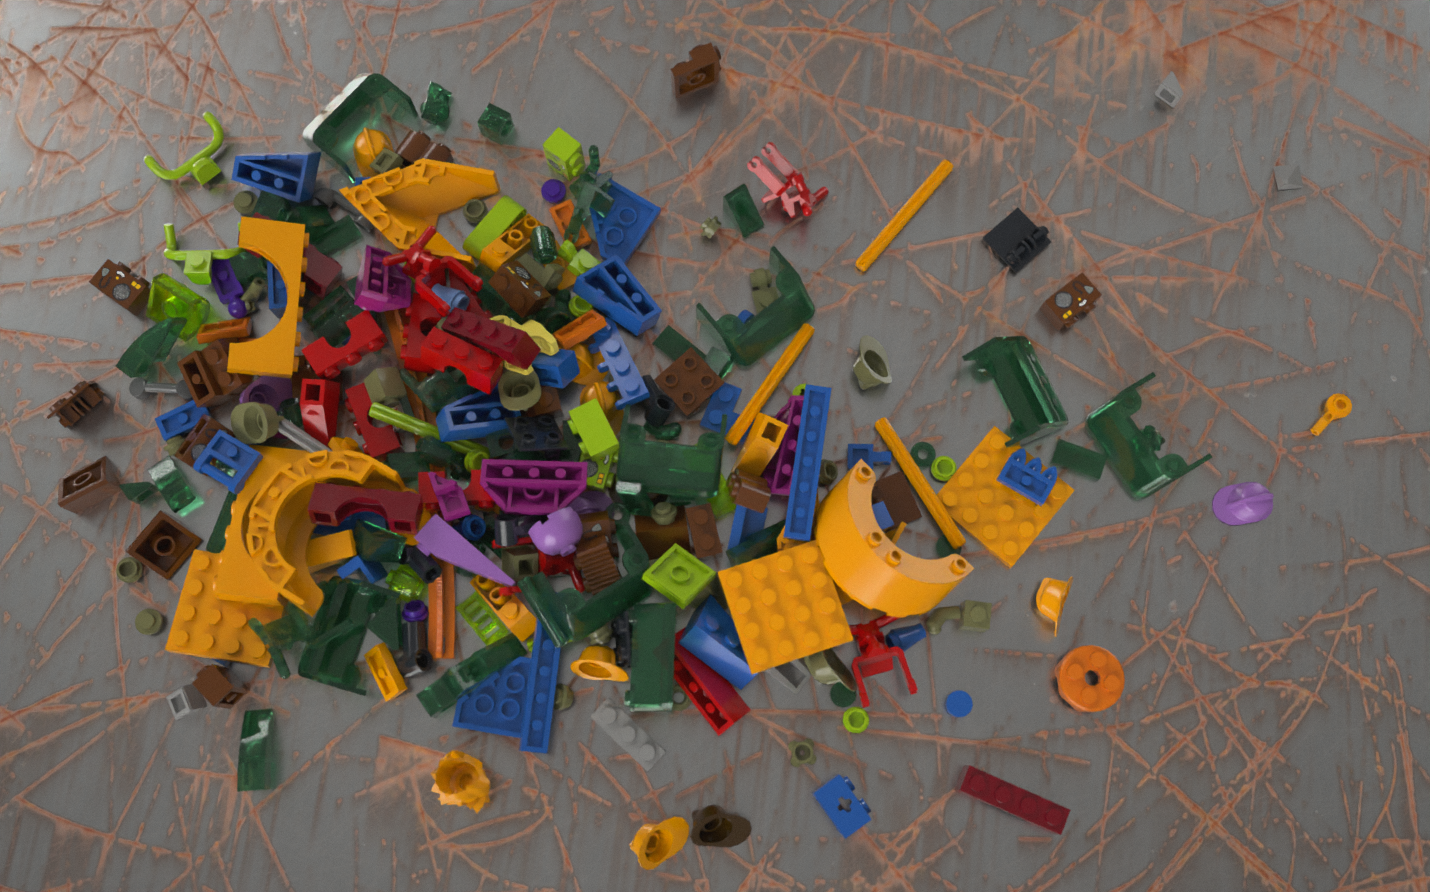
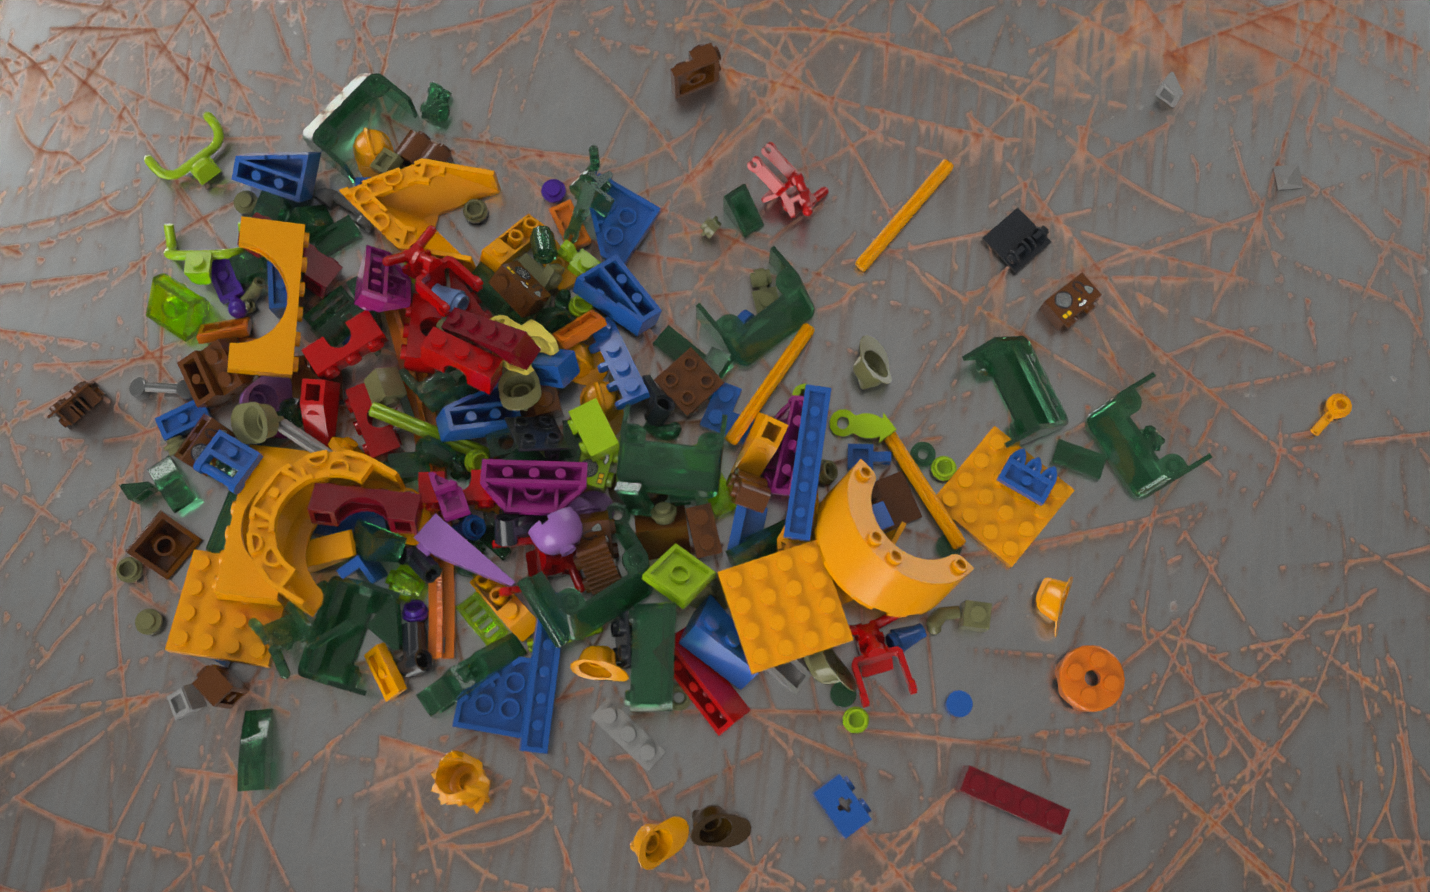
reddish brown slope [58,455,123,514] -> none
reddish brown brick [89,259,155,317] -> none
clear green slope [115,317,188,378] -> none
lime beam [462,195,527,261] -> none
clear green brick [477,103,514,145] -> none
olive brick [502,545,538,581] -> none
lime brick [542,127,585,182] -> none
olive plate [553,683,573,710] -> none
olive plate [588,624,614,646] -> none
olive plate [788,738,817,767] -> none
medium lavender piece [1212,482,1274,525] -> none
none -> lime brick [829,409,897,443]

